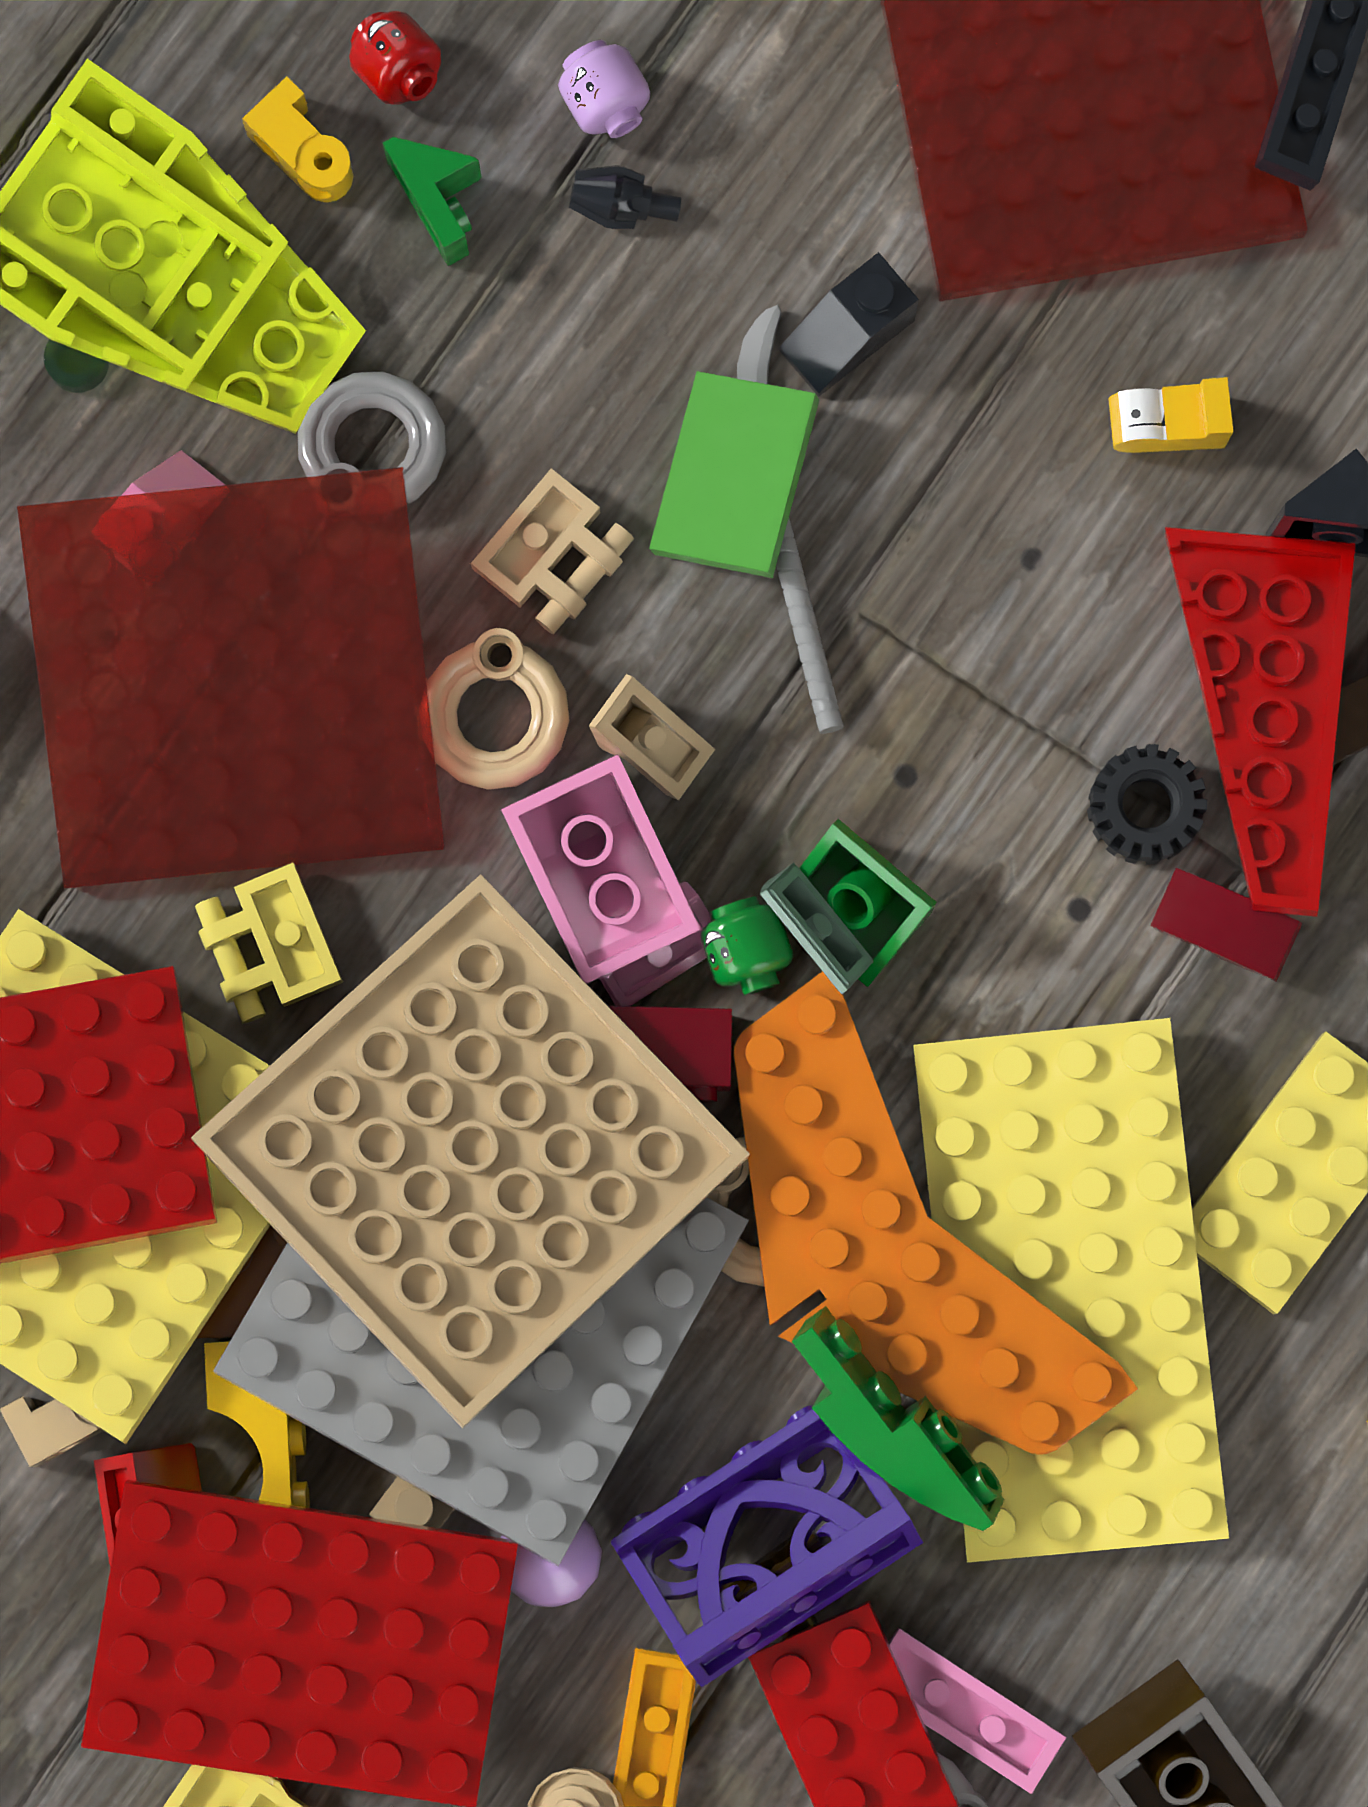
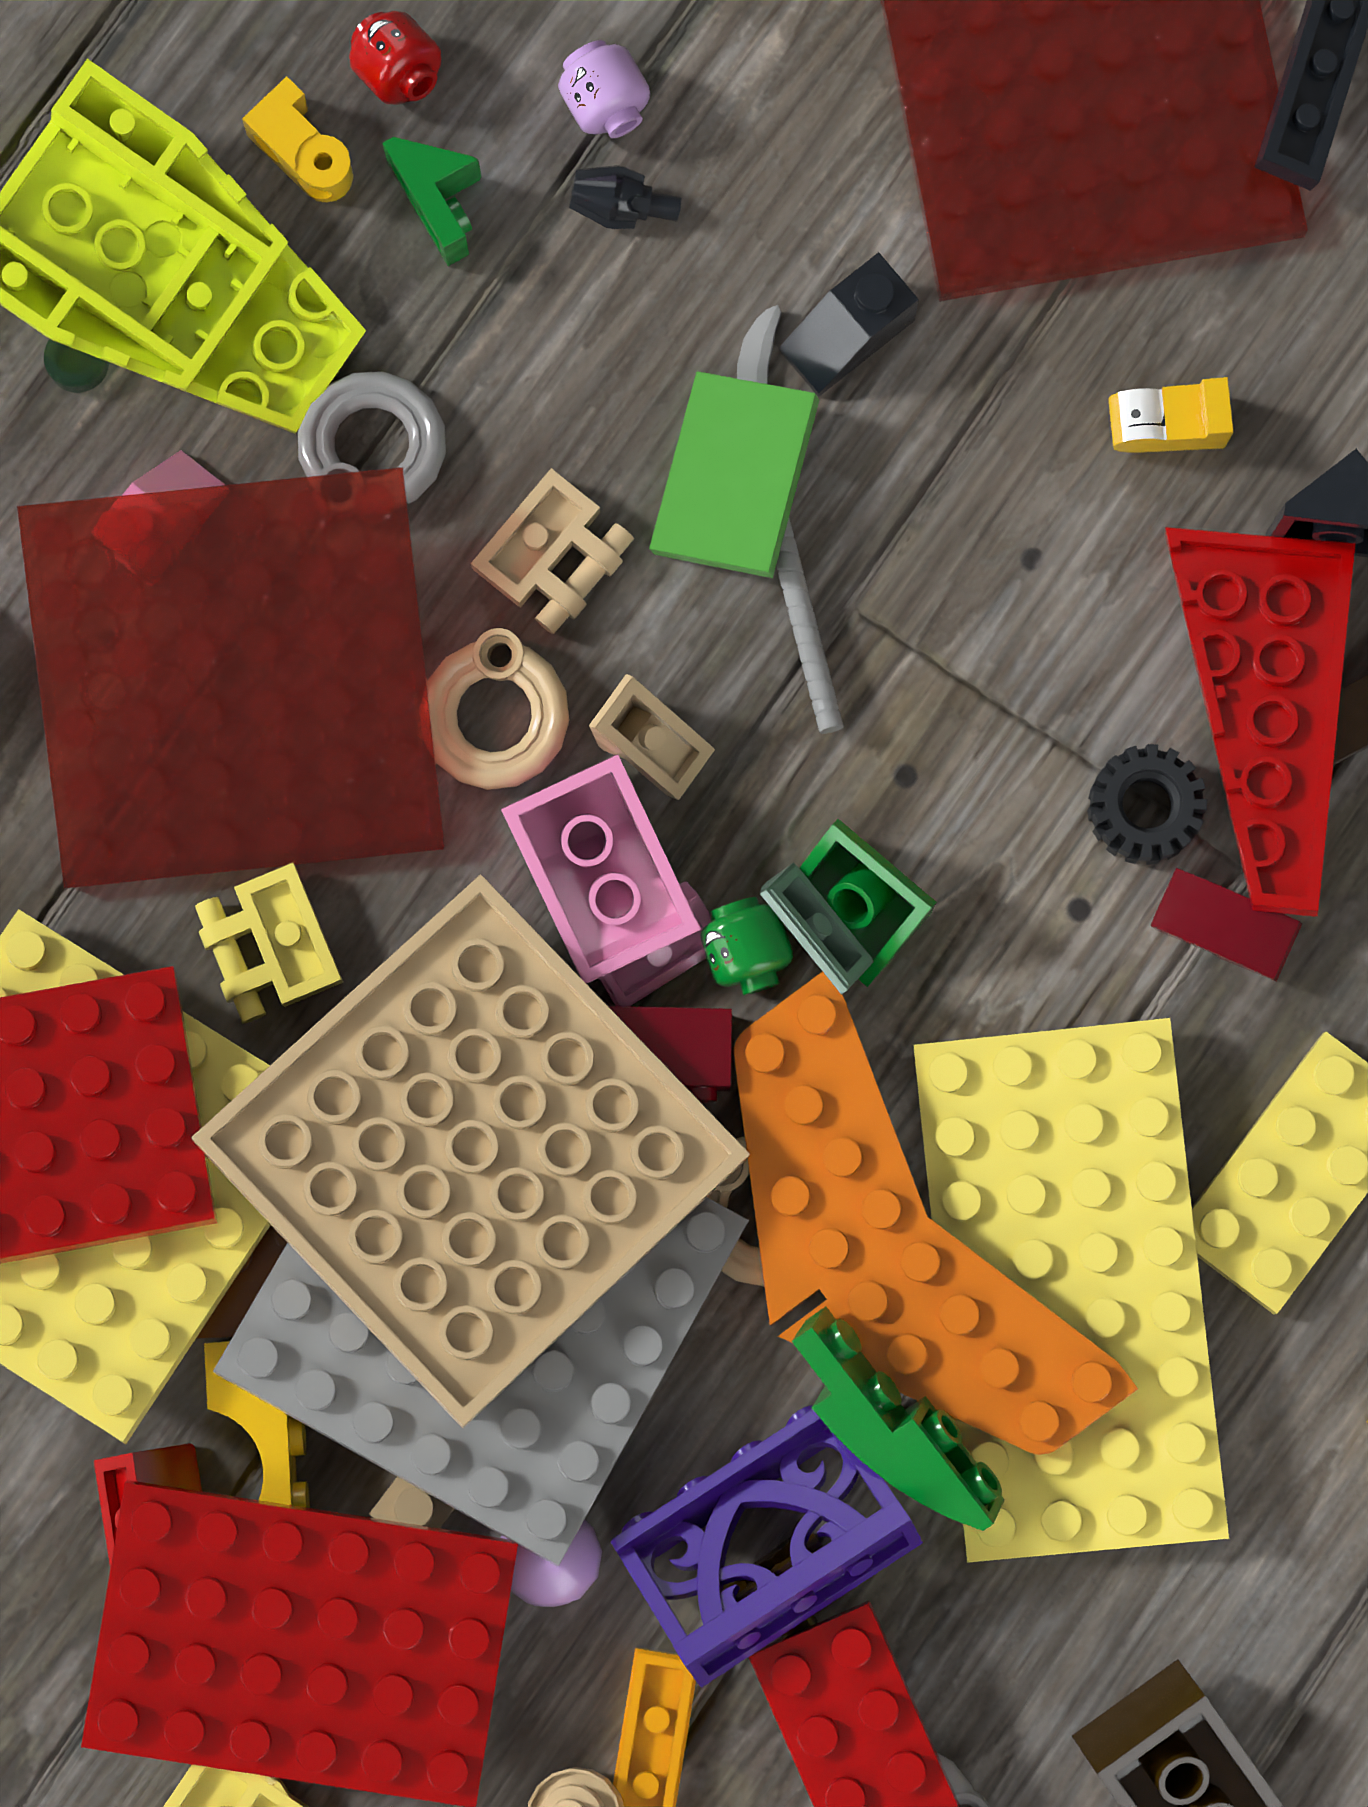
tan leg [0,1396,104,1467] -> none
bright pink plate [888,1628,1066,1794] -> none

